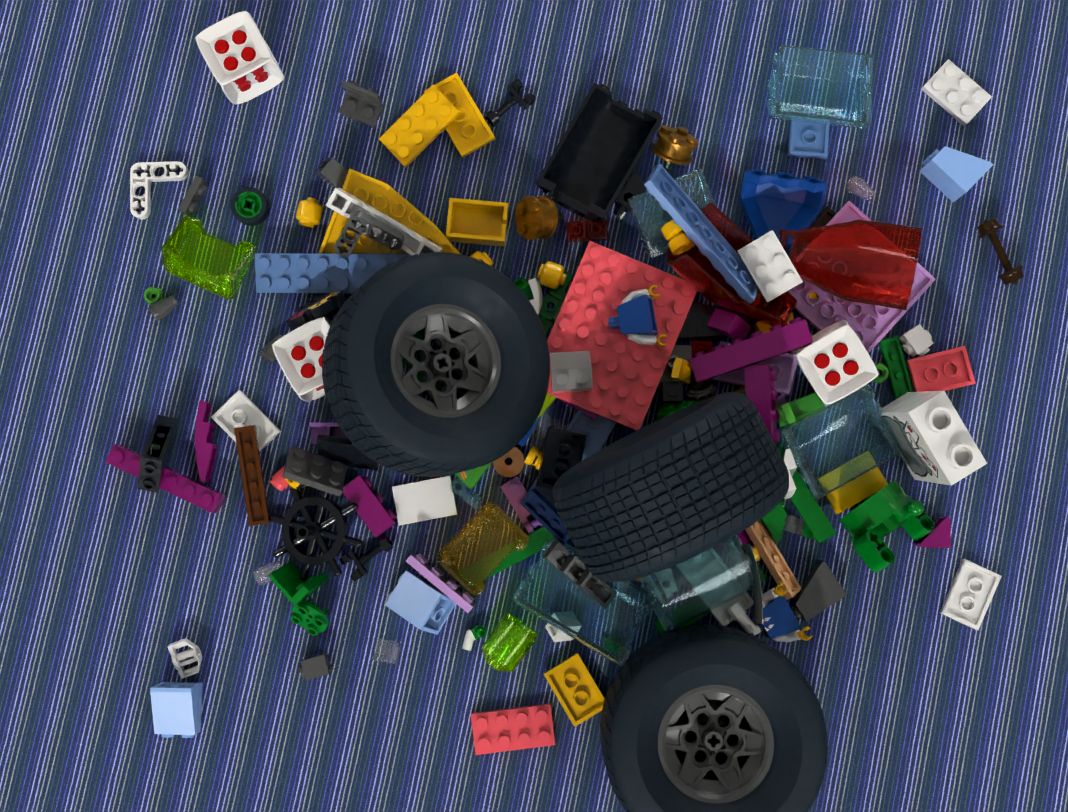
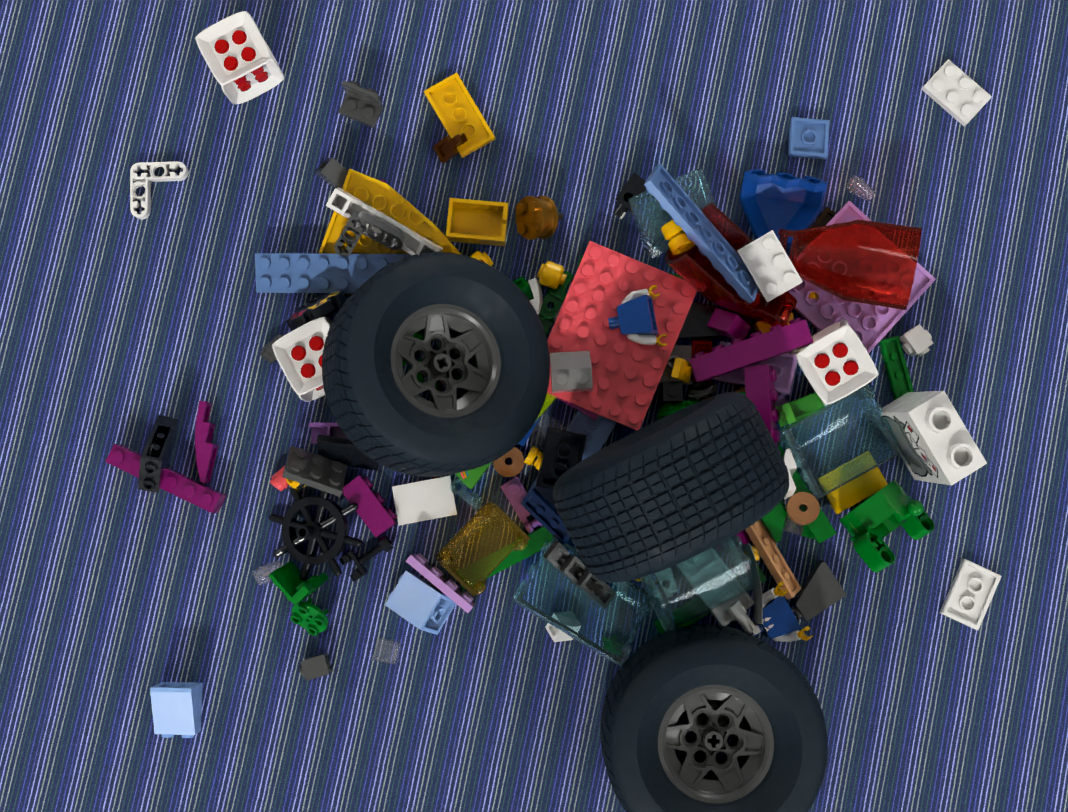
bright green plate [144,287,163,305] -> none
dark grey cone [147,295,178,321] -> none
clear neon green windscreen [161,215,256,300] -> none
white piece [168,638,202,679] -> none
dark grey plate [178,175,208,218] -> none
white tile [211,390,281,452] -> none
wheel [230,187,270,226] -> none
reddish brown plate [234,425,270,526] -> none
yellow head [296,197,323,228] -> none
yellow plate [379,84,461,167] -> none
arm [462,625,487,651] -> none
coral plate [471,703,555,755] -> none
clear neon green cylinder [481,613,538,672] -> none
black bar [484,79,535,127] -> none
black cylinder [536,83,663,222] -> none
yellow plate [543,653,605,727] -> none
clear red slope [566,219,608,242] -> none
pearl gold wheel [651,125,699,173] -> none
clear light blue cylinder [766,45,873,129] -> none
bright green plate [872,363,889,383] -> none
coral plate [906,346,976,392] -> none
magenta slope [914,517,951,548] -> none
light blue slope [920,146,993,202] -> none
dark brown piece [977,219,1024,285] -> none
none -> reddish brown plate [433,133,468,163]
none -> medium nougat piece [786,492,820,525]

